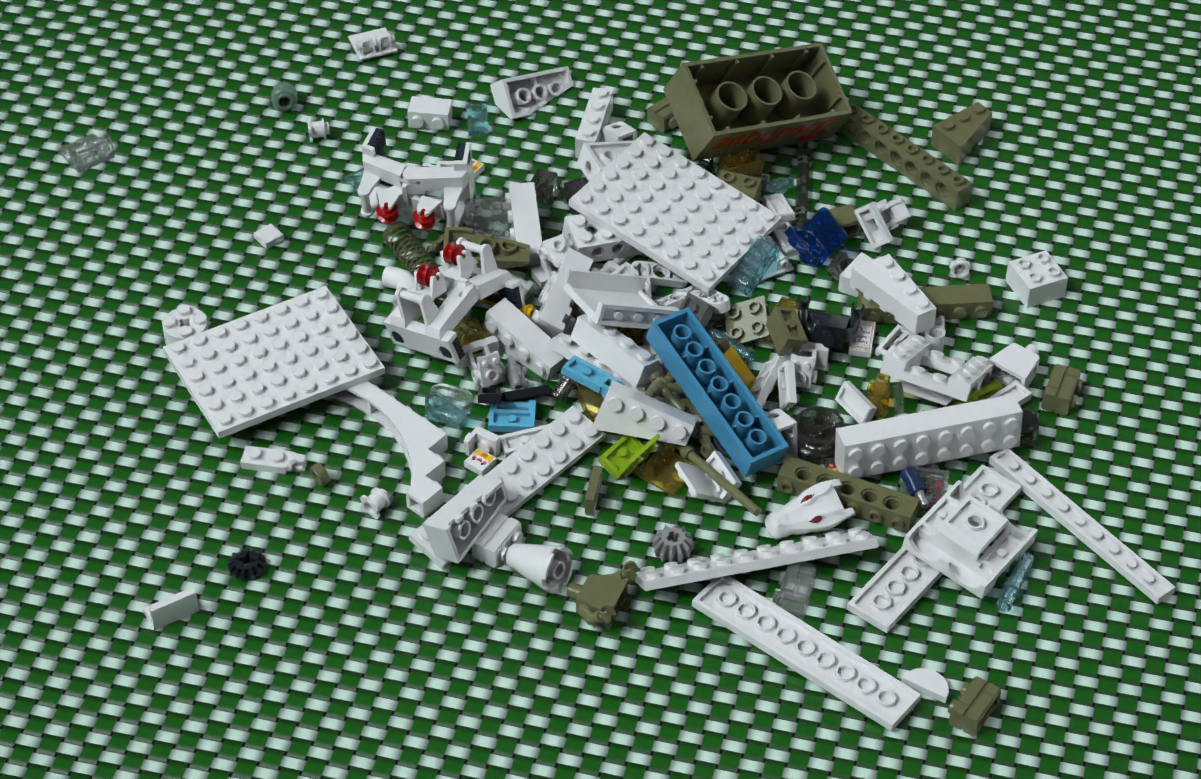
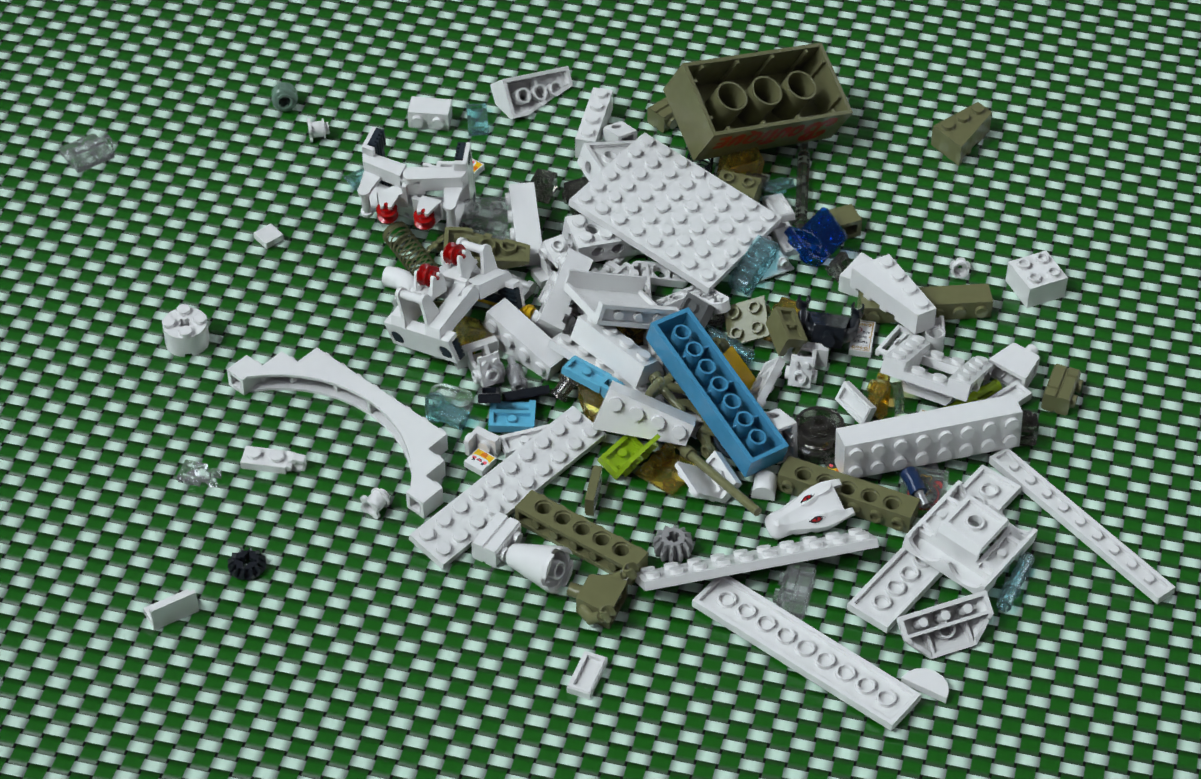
white plate [163,286,385,439] -> none
olive tile [310,462,331,486] -> none
white hinge [348,27,398,61] -> none
white wedge [422,475,509,564] -> none
white tile [777,360,797,411] -> none
olive brick [838,102,972,211] -> none
white tile [854,197,911,249] -> none
olive brick [948,676,1001,737] -> none
none -> clear plate [177,459,222,487]
none -> olive brick [515,490,648,586]
none -> white tile [567,651,608,700]
none -> white brick [751,470,777,501]
none -> white wedge [896,590,994,659]

